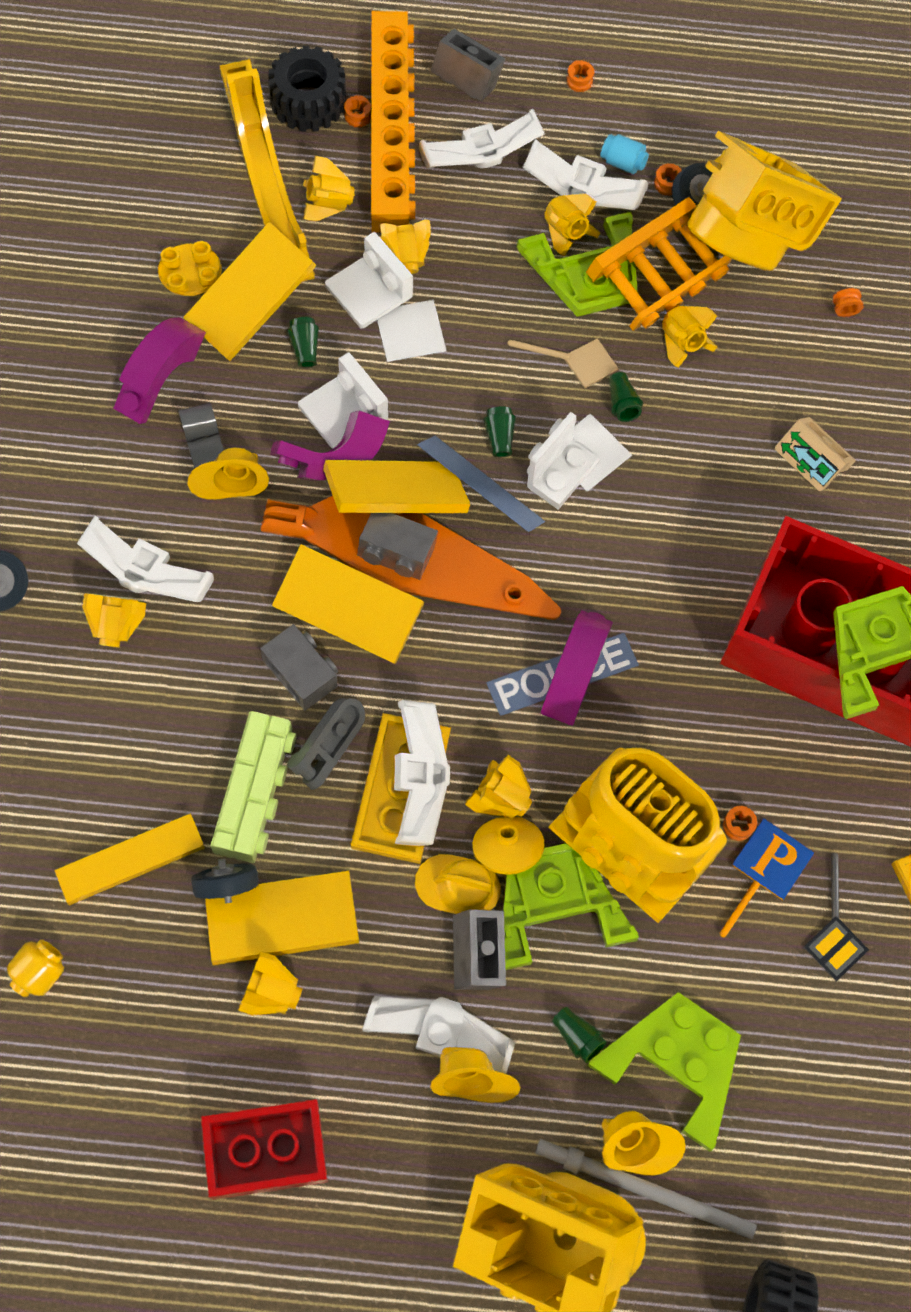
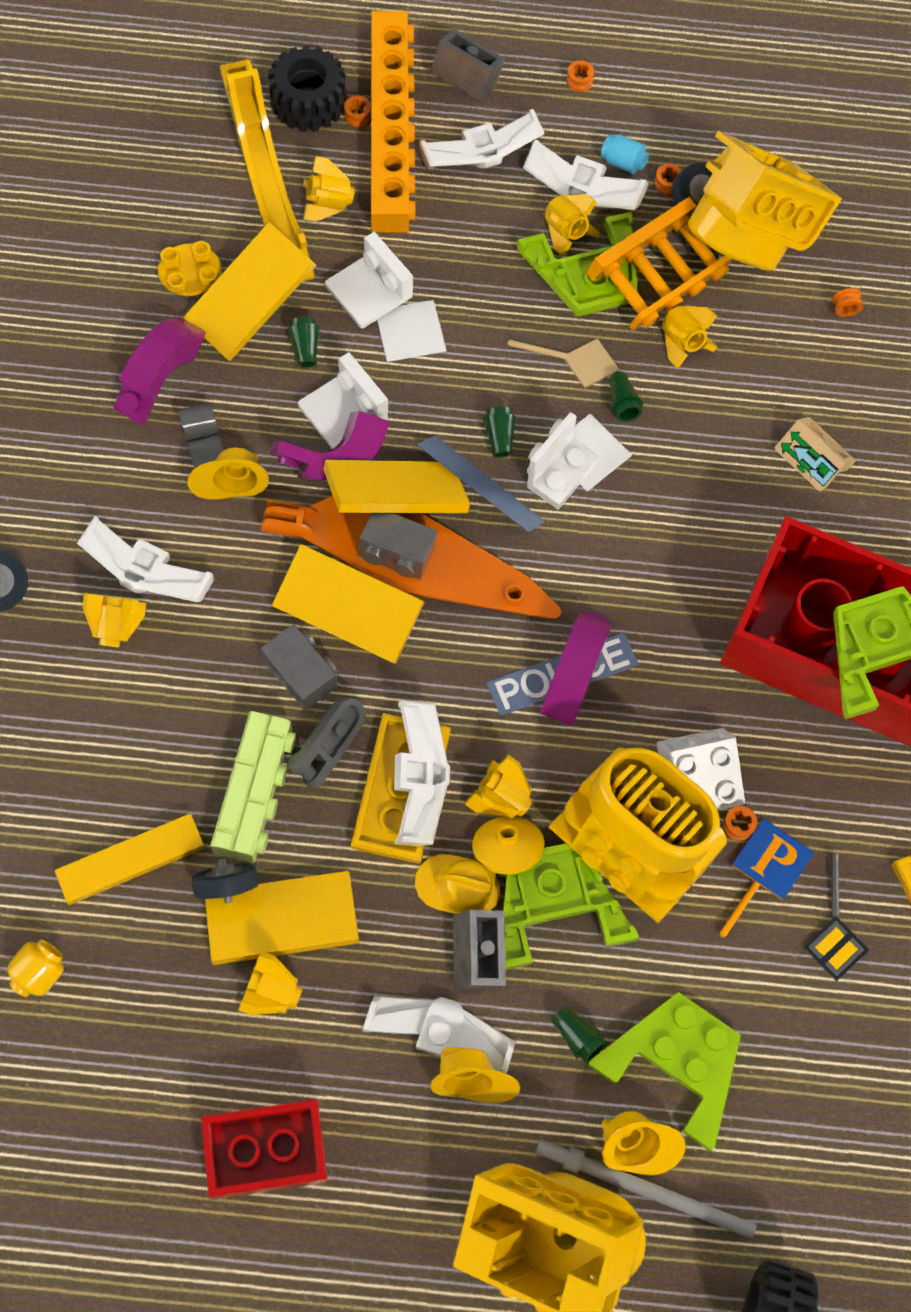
yellow brick [380,219,431,274] -> none
none -> white bracket [656,728,745,810]

